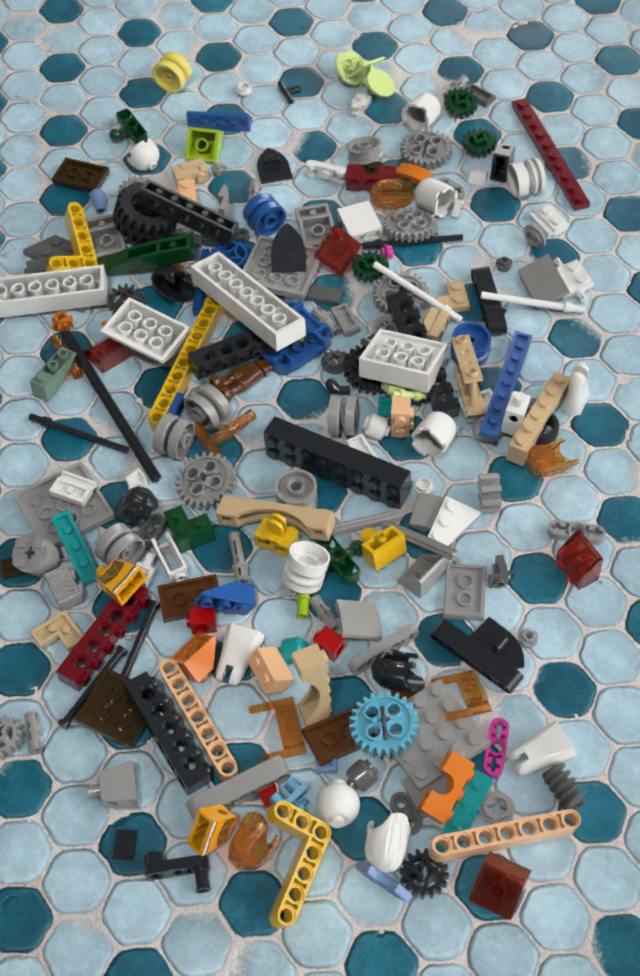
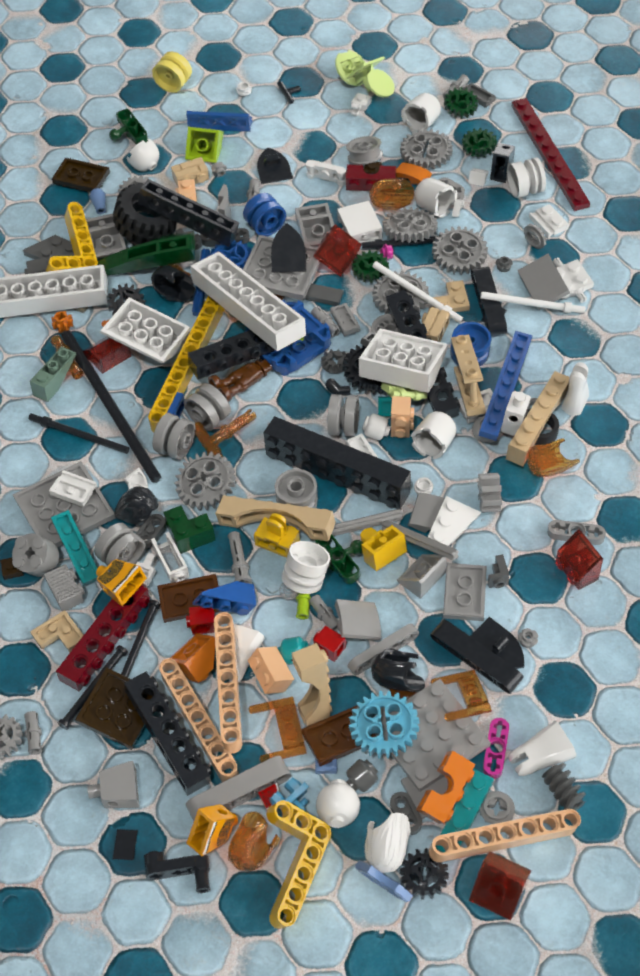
none -> light nougat beam [214,612,242,753]
none -> light grey gear [432,226,488,275]

